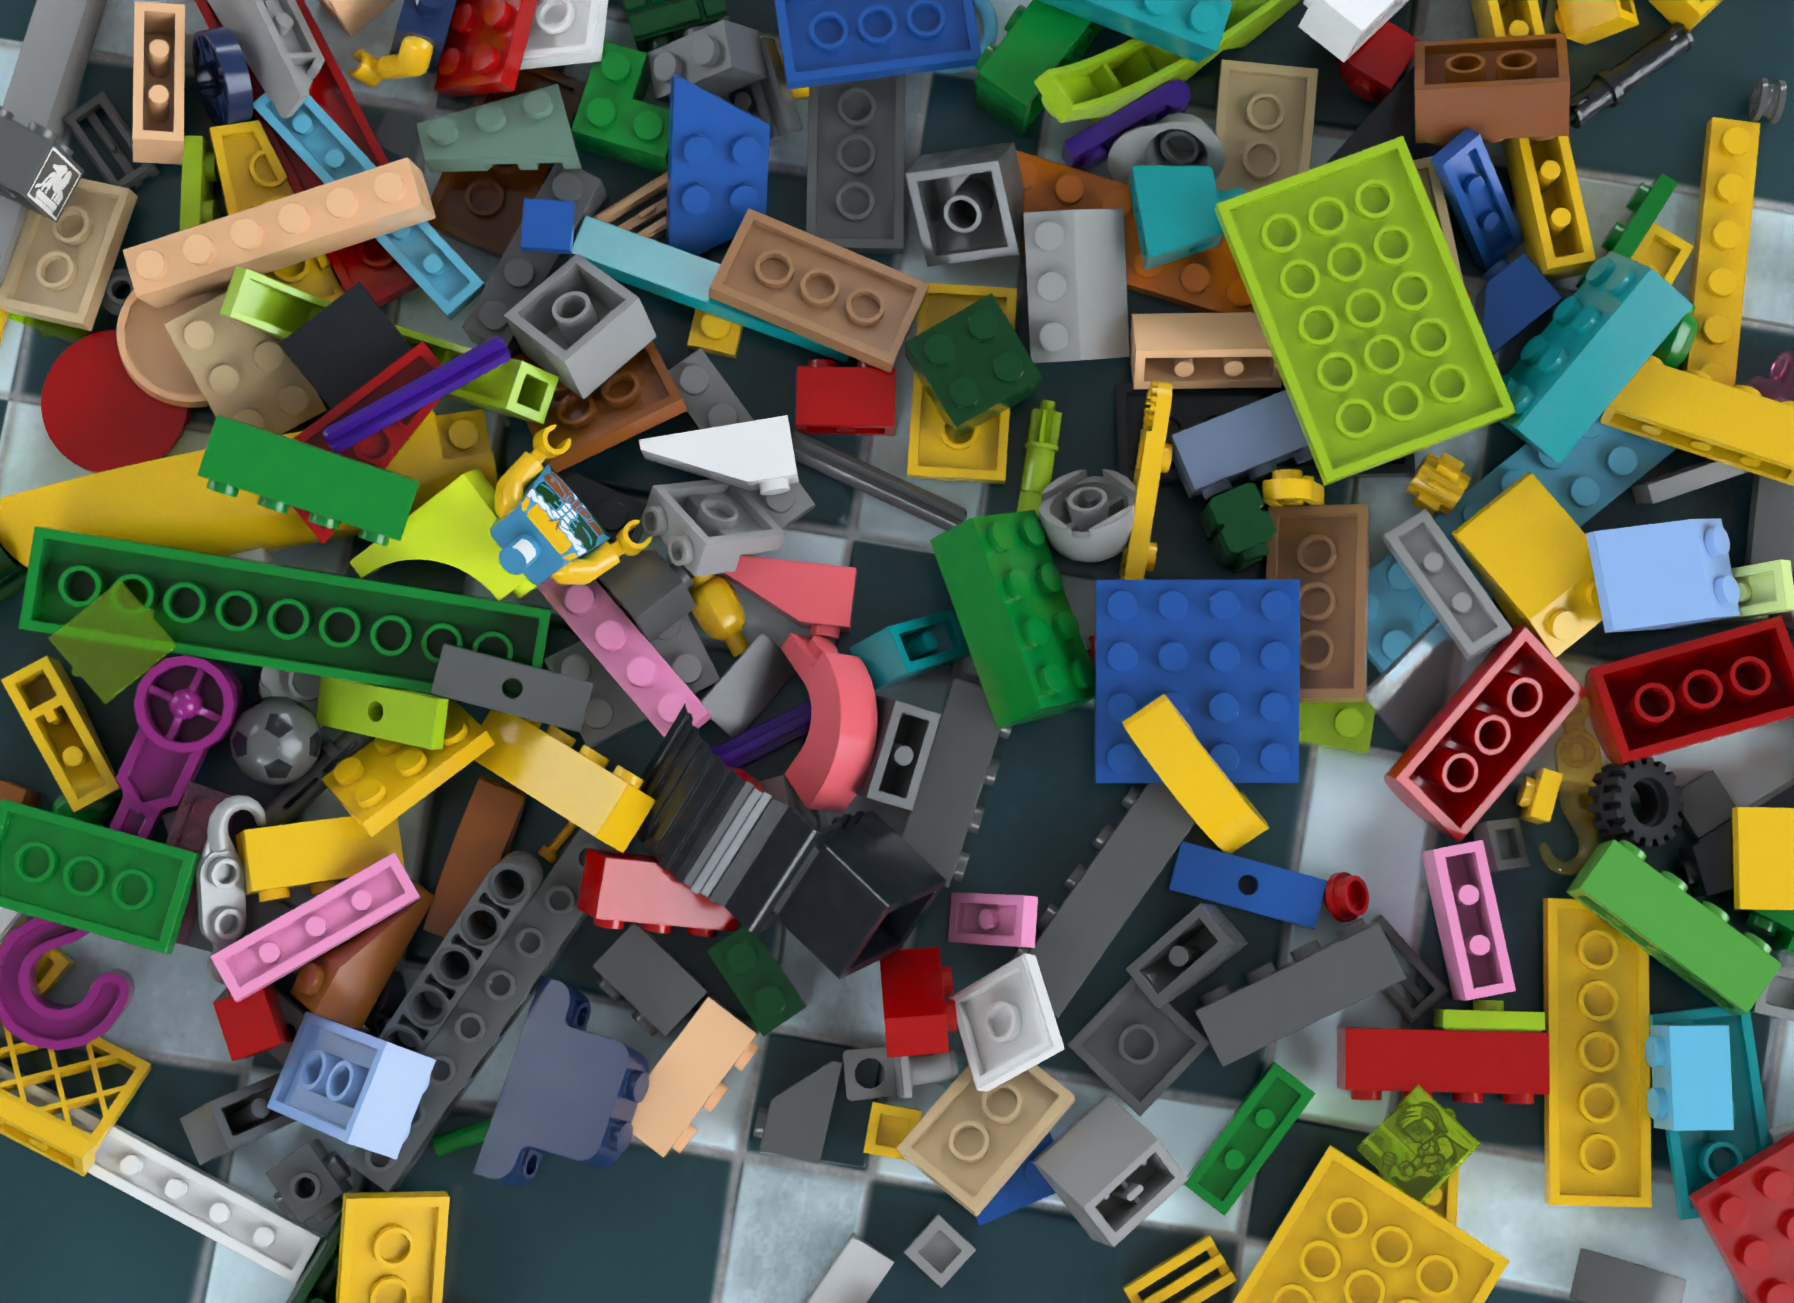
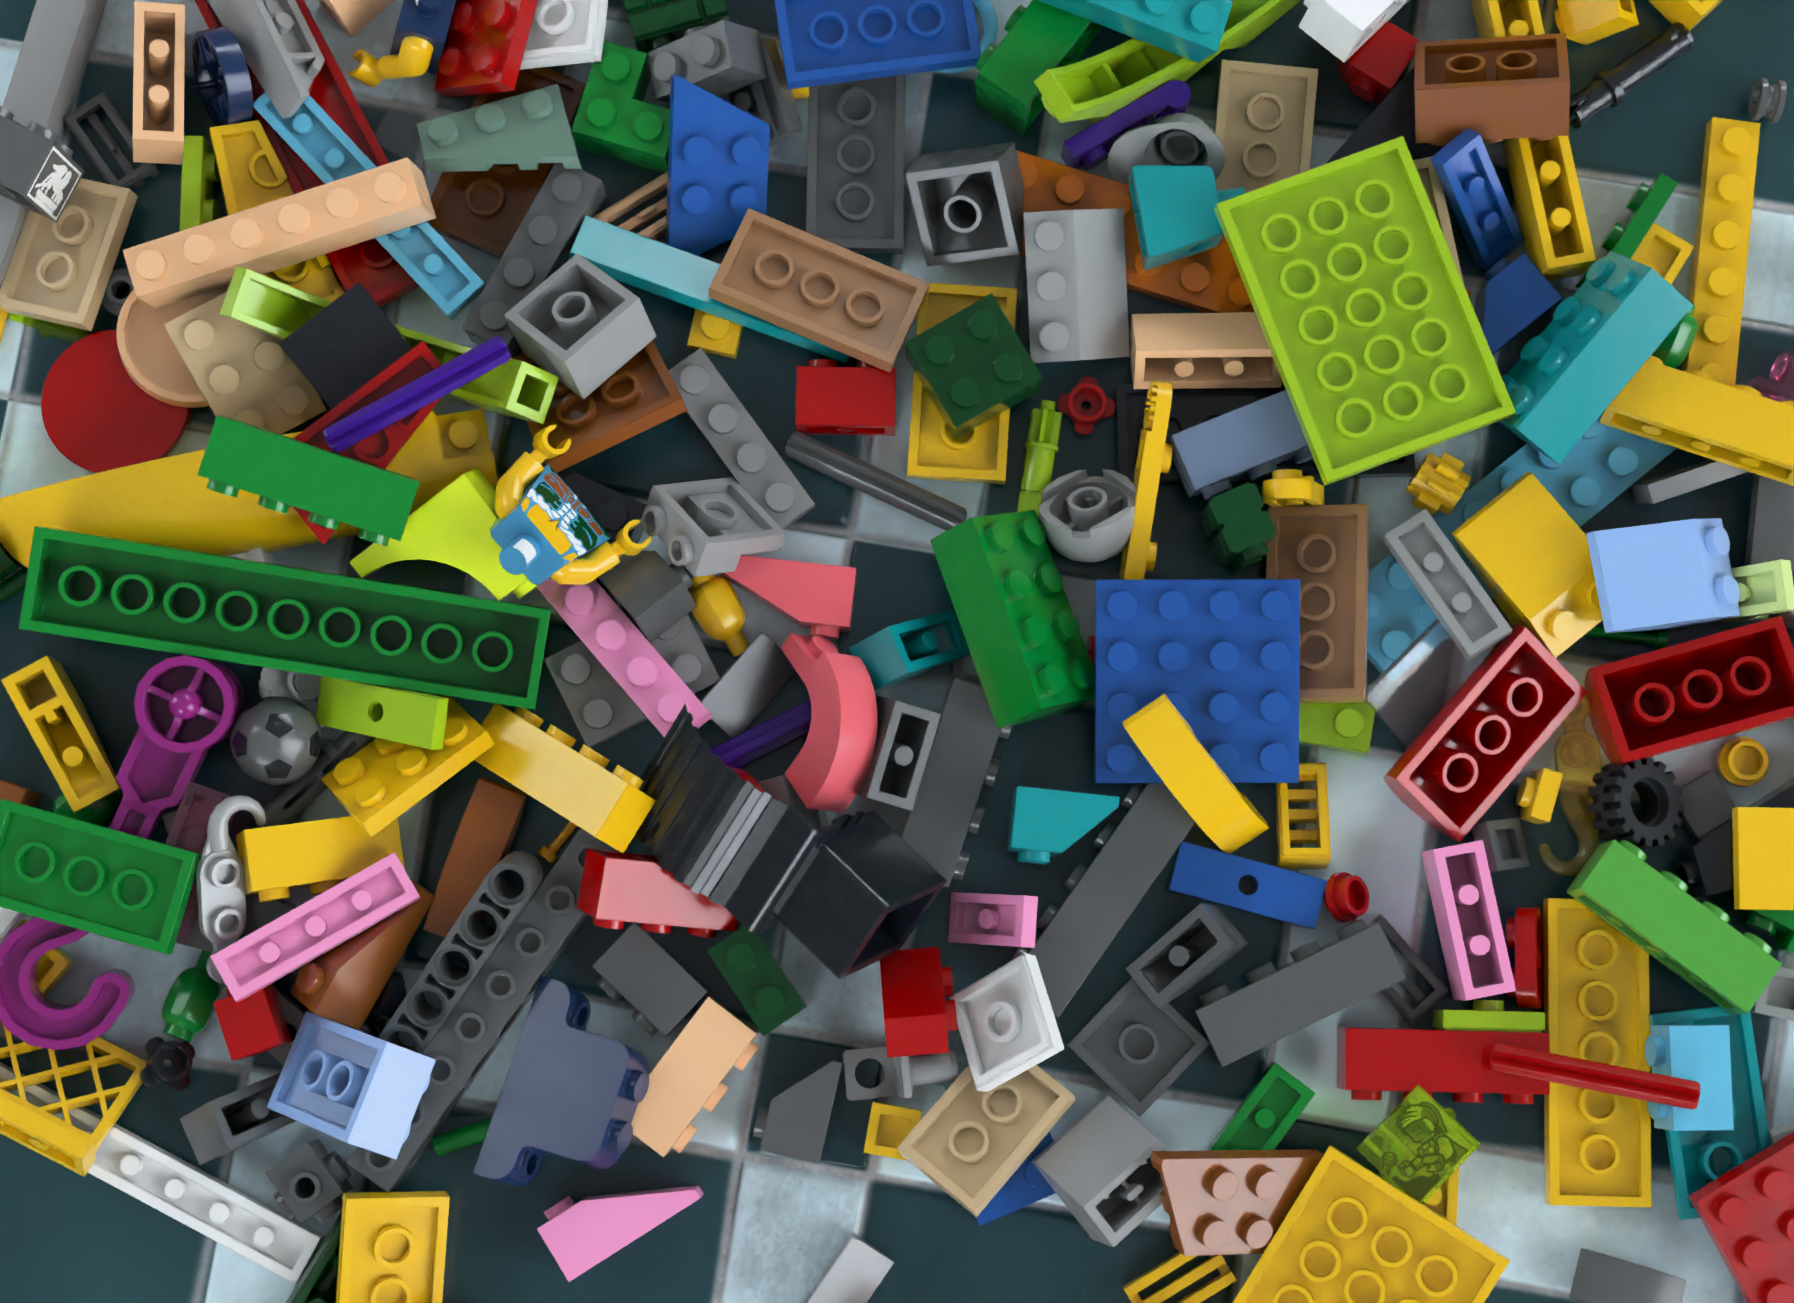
clear neon green piece [49,580,178,704] -> none
dark grey tile [431,643,594,732] -> none
blue tile [520,198,576,254] -> none
white slope [639,415,799,495] -> none
light grey plate [904,1213,976,1288] -> none
none -> black plate [140,1037,195,1092]
none -> green plant [161,950,220,1043]
none -> bright pink slope [537,1185,704,1282]
none -> teal slope [1007,786,1120,865]
none -> red plate [1057,377,1115,435]
none -> wing [1151,1149,1324,1256]
none -> yellow slope [1276,763,1331,869]
none -> red axle [1489,1043,1701,1110]
none -> red plate [1506,907,1544,1009]
none -> green piece [1585,627,1668,650]
none -> yellow plate [1717,737,1769,787]

